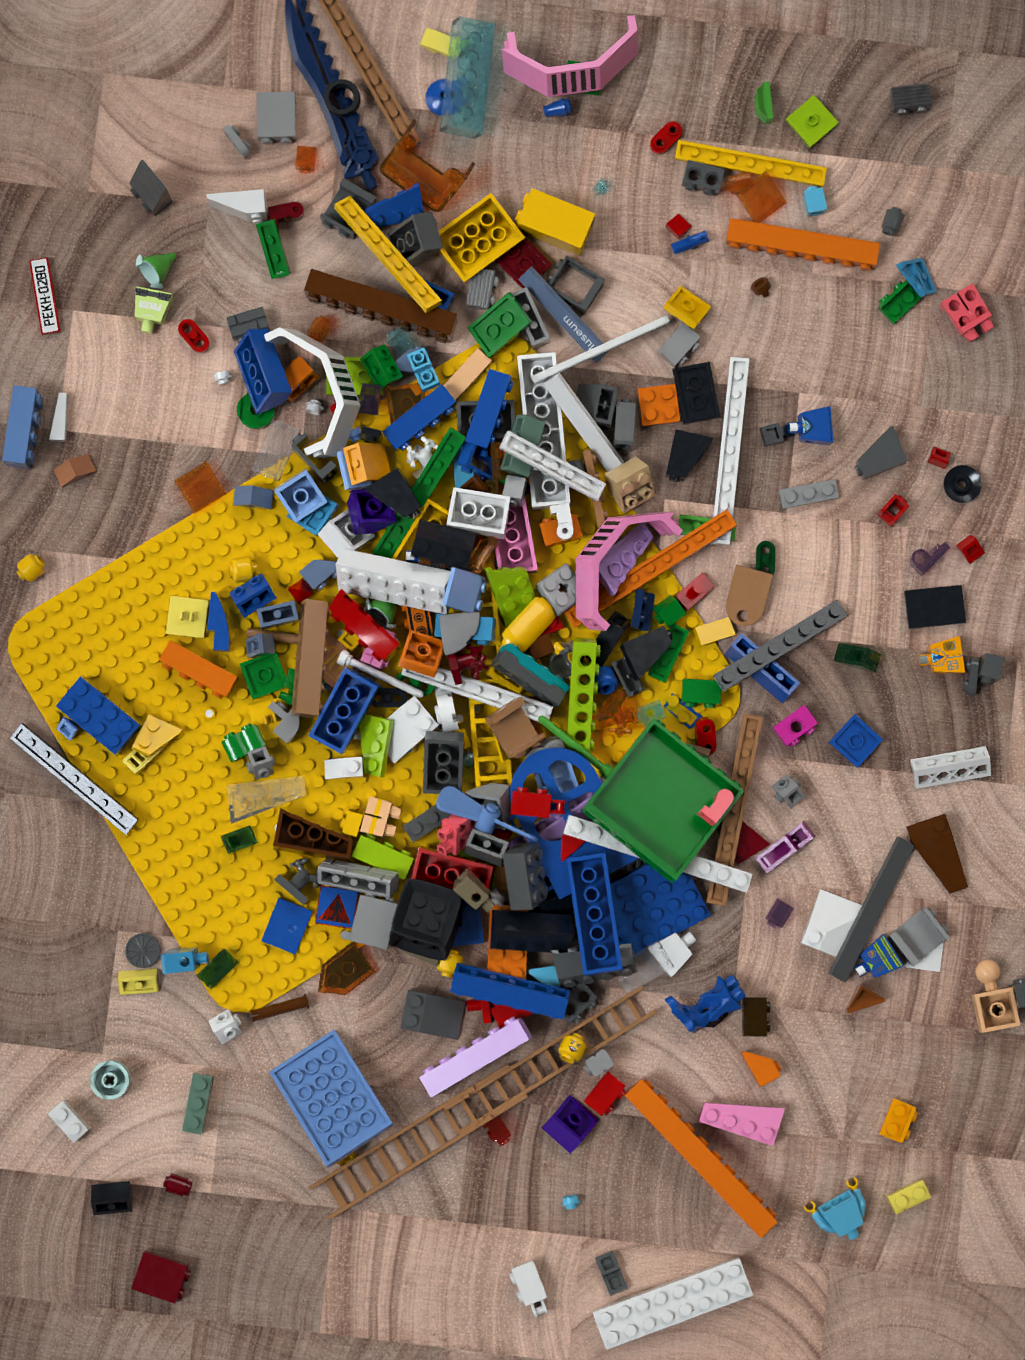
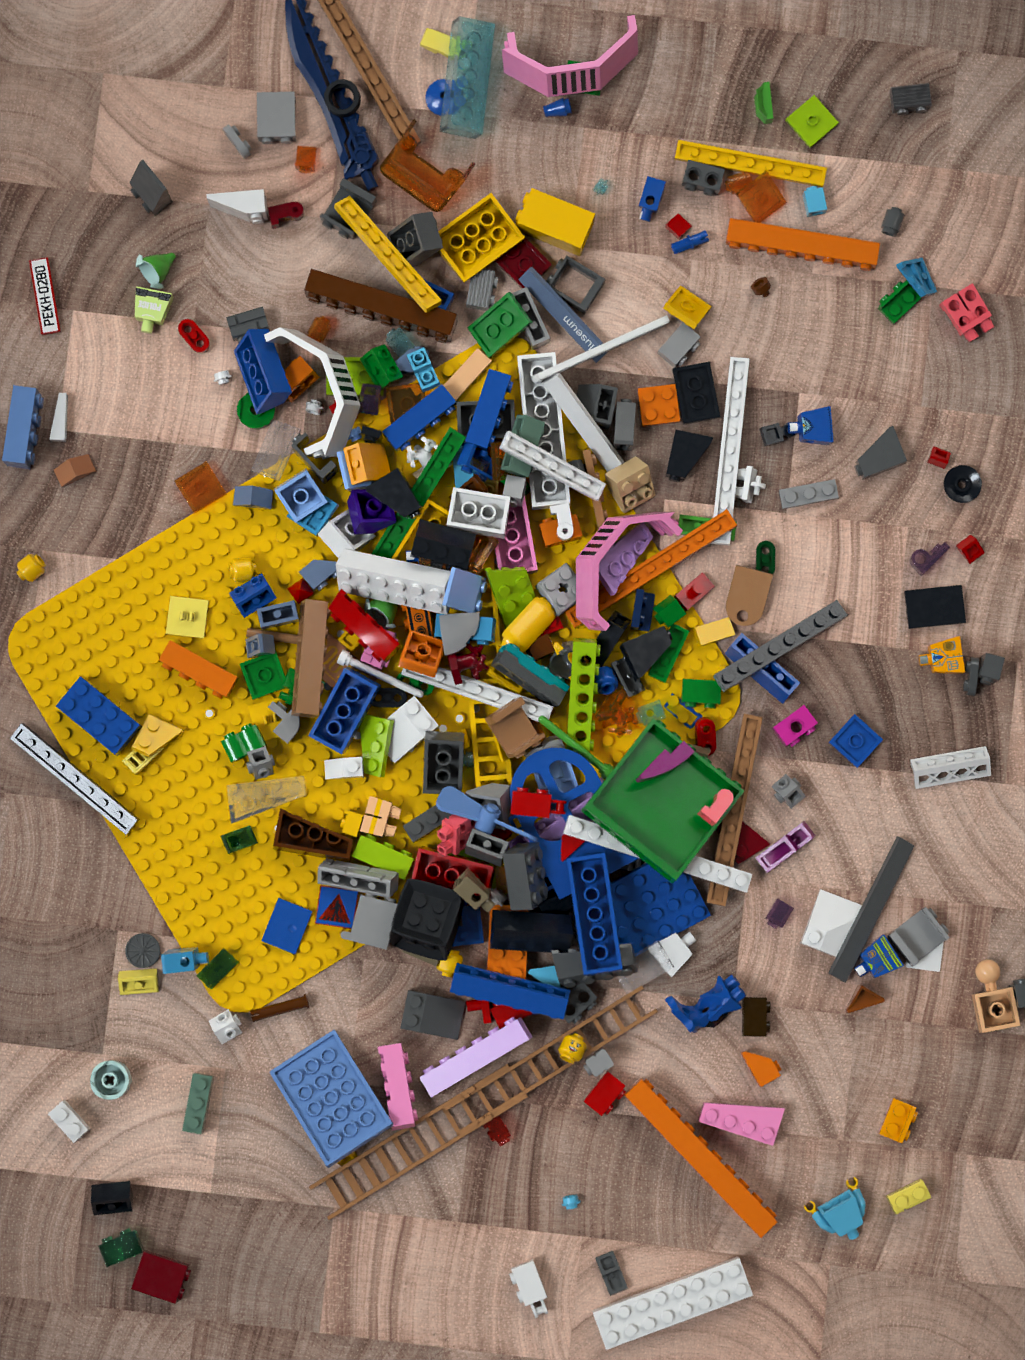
light blue slope [56,717,78,741] -> none
dark red brick [163,1173,193,1197] -> none
blue slope [207,592,230,653] -> none
green plate [256,219,291,279] -> none
dark grey piece [274,858,319,906] -> none
clear orange tile [318,942,376,995] -> none
blue wing [365,182,424,227] -> none
white piece [434,686,459,732] -> none
dark purple slope [541,1095,599,1154] -> none
red plate [650,121,682,155] -> none
clear green slope [834,643,881,672] -> none
red window [877,494,909,527] -> none
reddish brown wedge [906,814,968,894] -> none
none -> clear green brick [98,1228,144,1267]
none -> bright pink wedge [378,1043,418,1130]
none -> magenta slope [636,741,695,783]
none -> blue torso [639,176,666,222]
none -> white hips [735,466,766,504]

